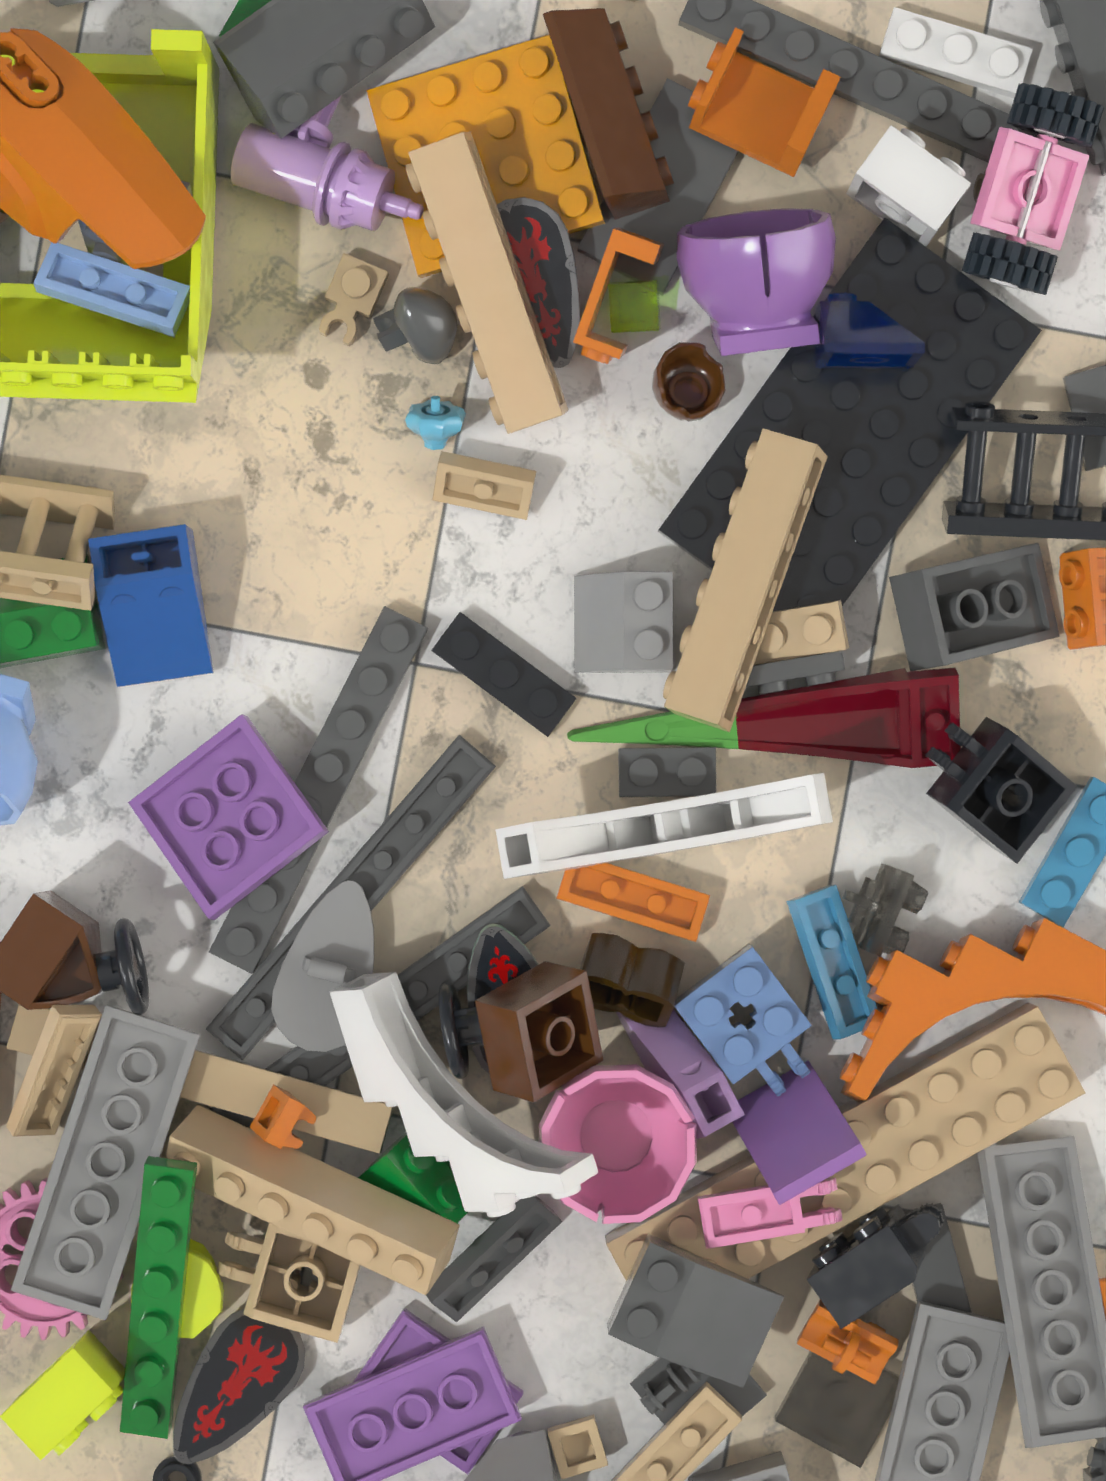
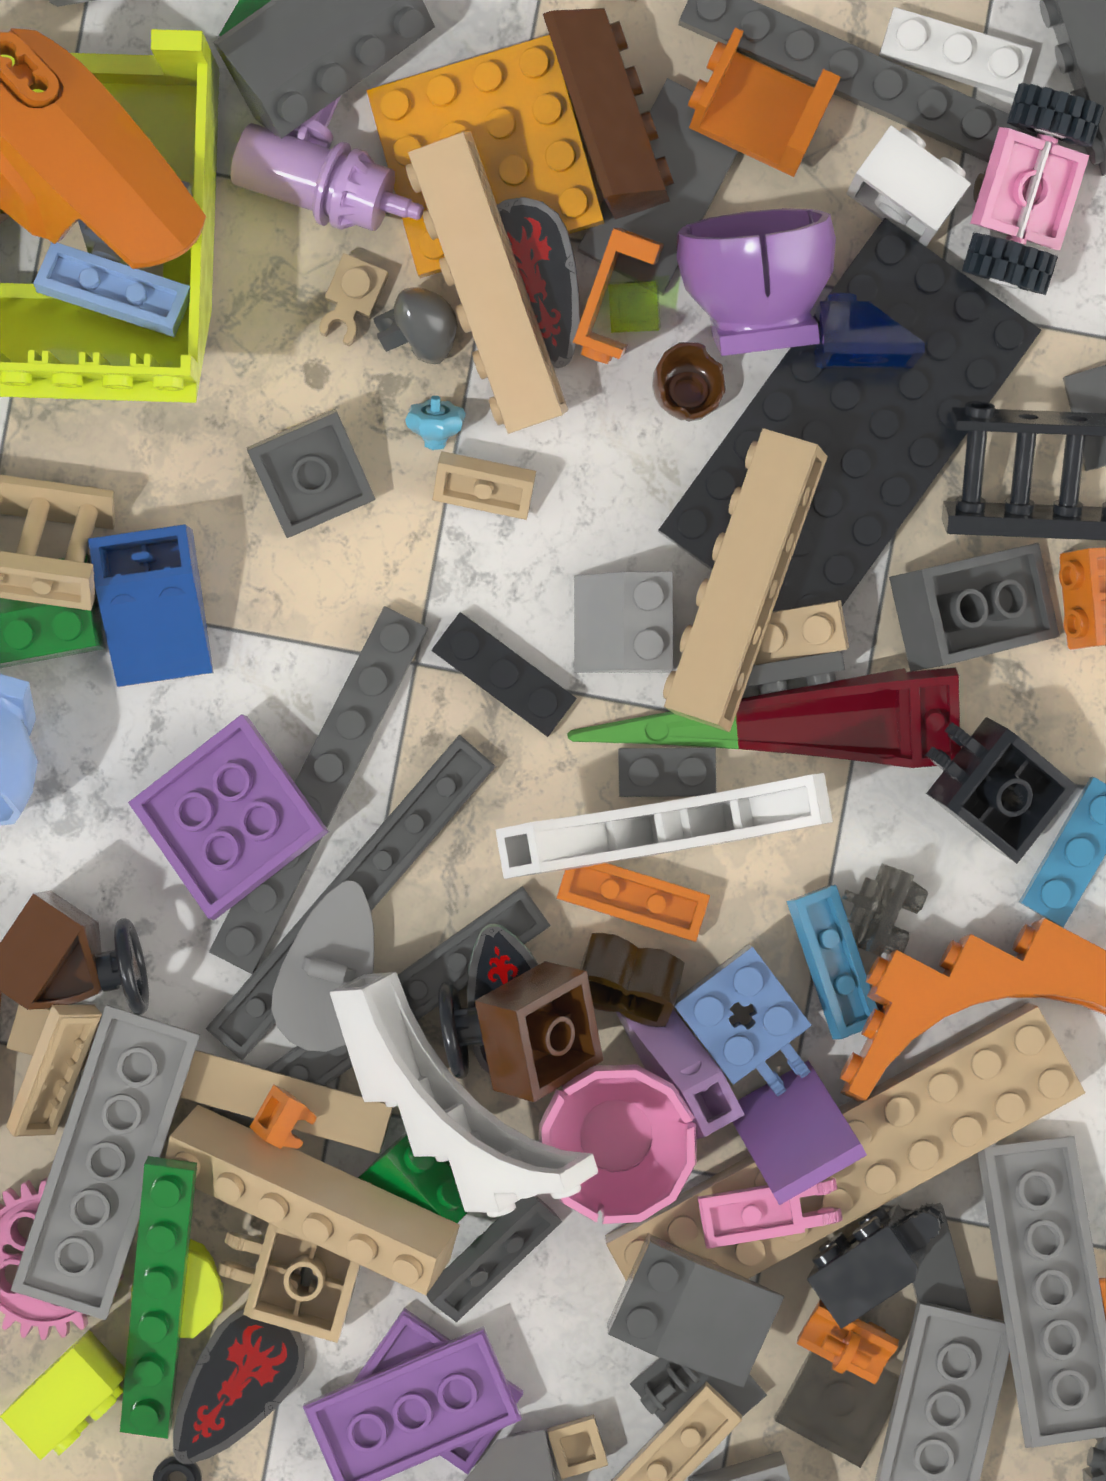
none -> dark grey hinge [246,409,376,538]

